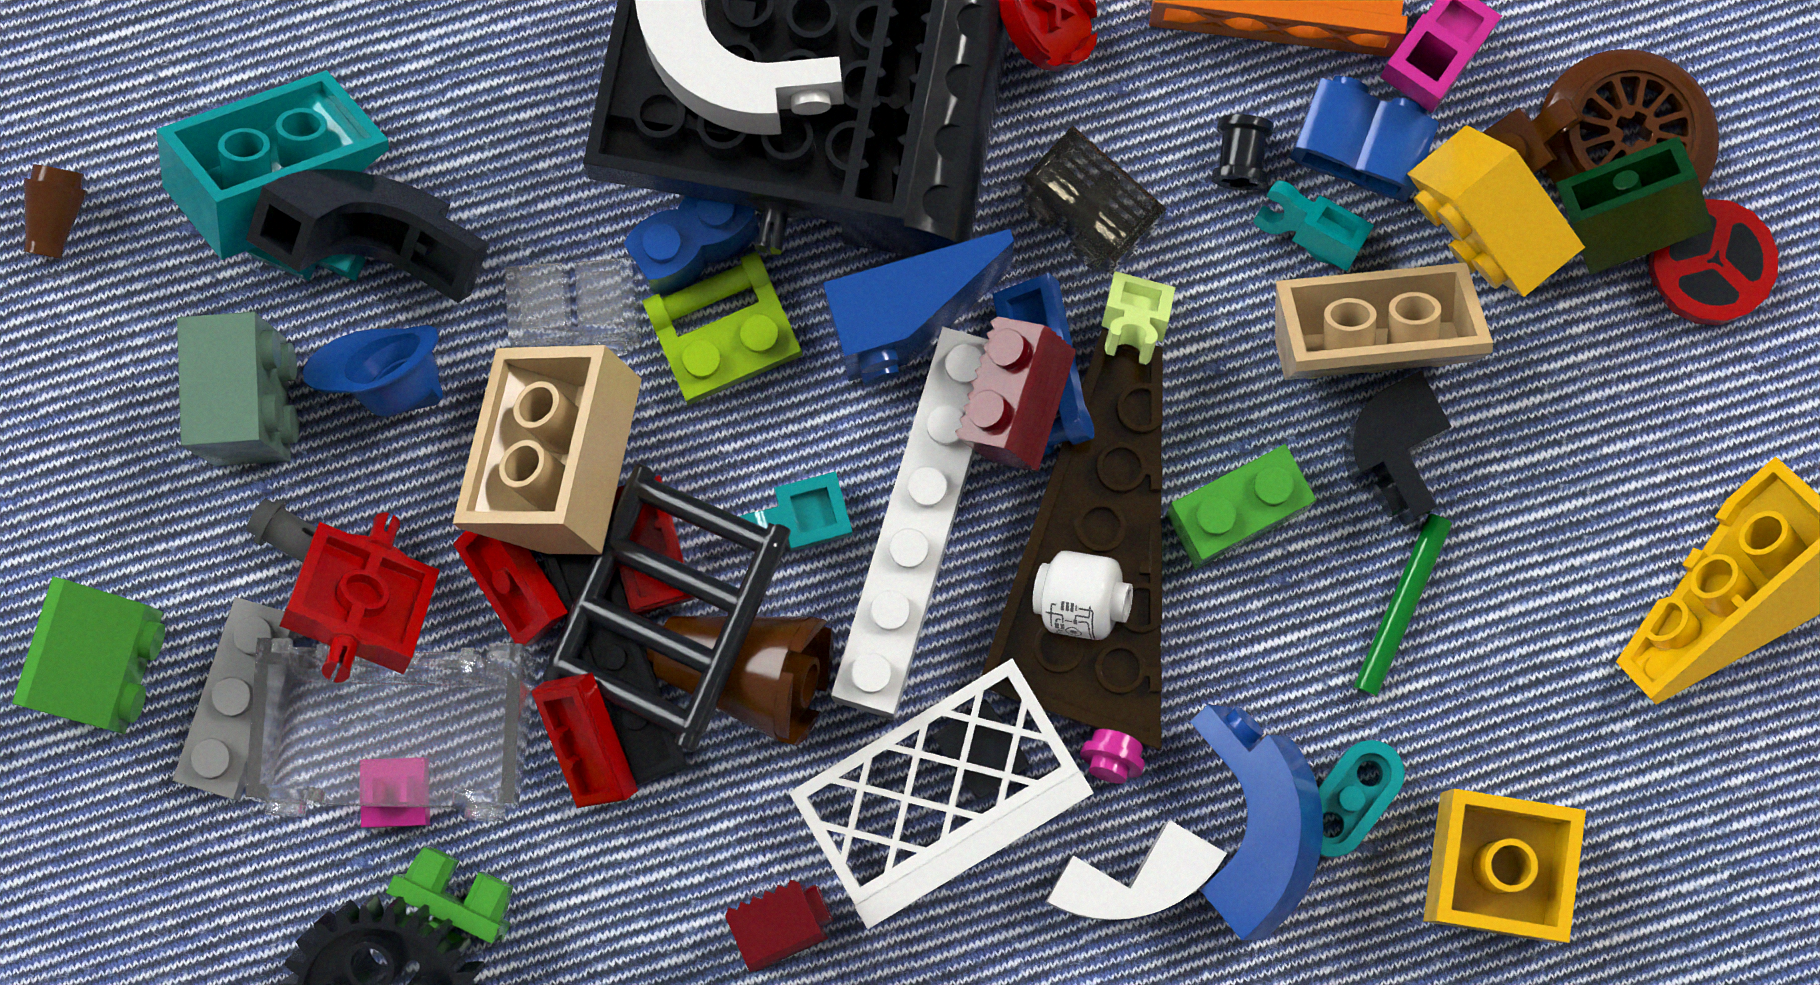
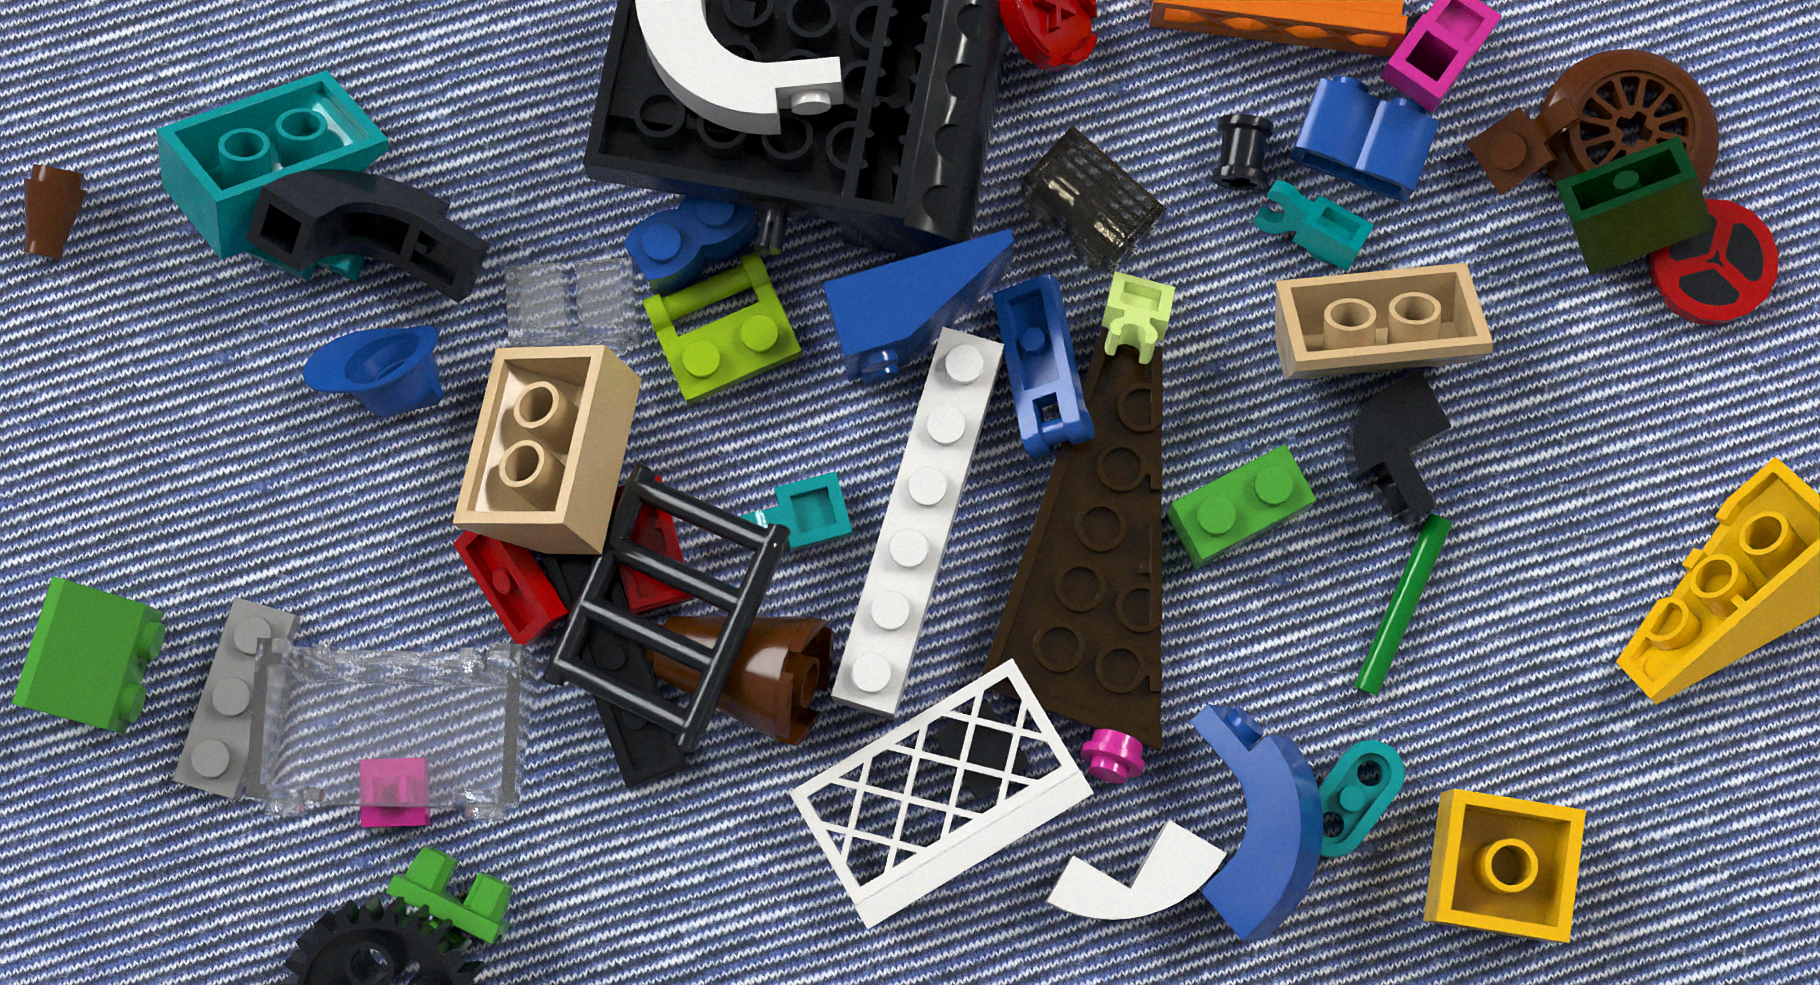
sand green brick [177,311,299,466] -> none
dark grey pin [246,498,317,563] -> none
red plate [279,512,440,683] -> none
red plate [531,672,638,808] -> none
dark red brick [725,879,834,972] -> none
dark red brick [955,317,1076,471] -> none
white head [1033,551,1133,640] -> none
yellow brick [1407,125,1585,297] -> none

